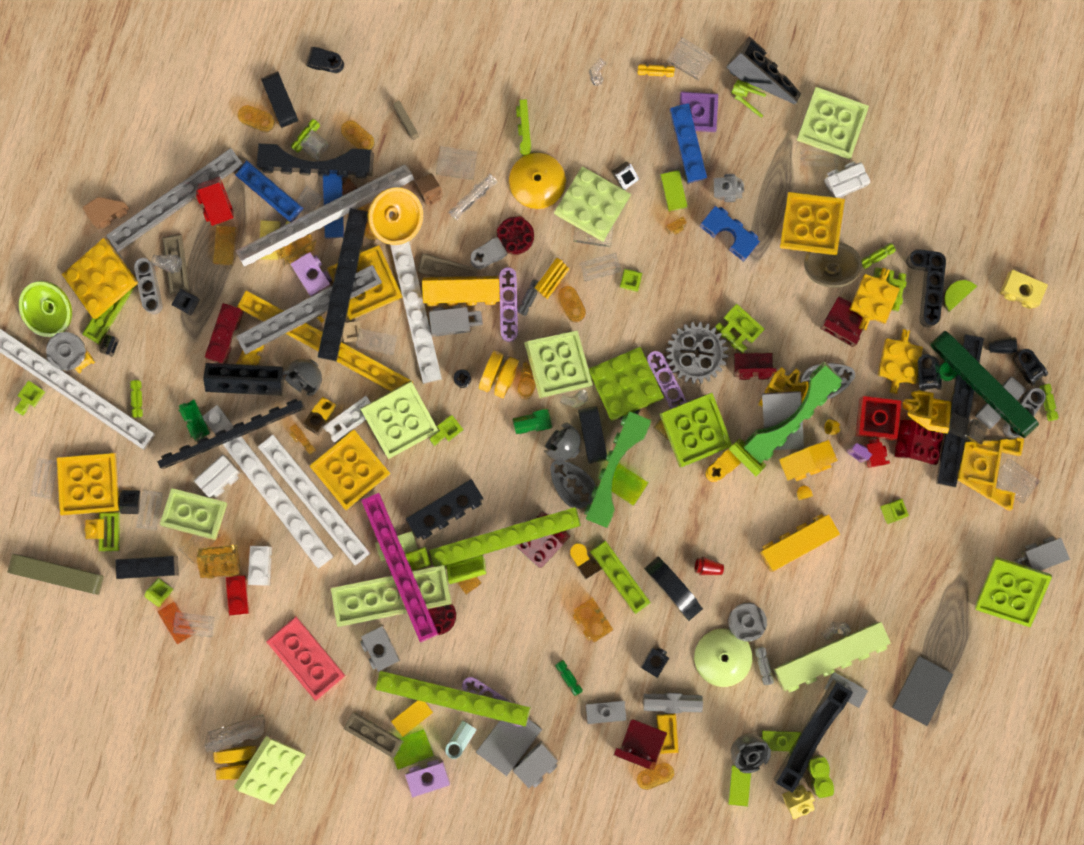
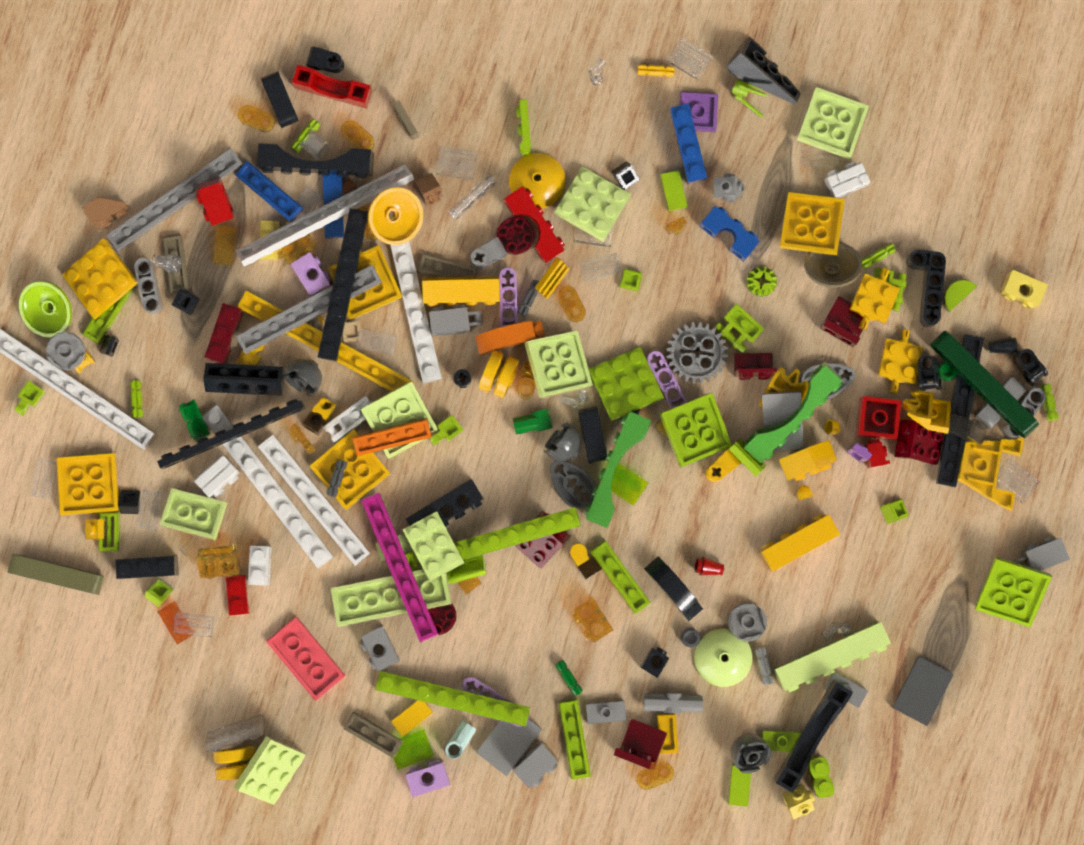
none -> red arch [292,65,372,109]
none -> dark grey axle [326,460,347,497]
none -> orange tile [352,418,432,456]
none -> yellowish green plate [403,511,464,581]
none -> orange arch [475,321,545,355]
none -> red arch [503,186,565,263]
none -> lime tile [559,699,591,780]
none -> flat silver plate [681,628,700,648]
none -> lime gear [747,266,777,297]

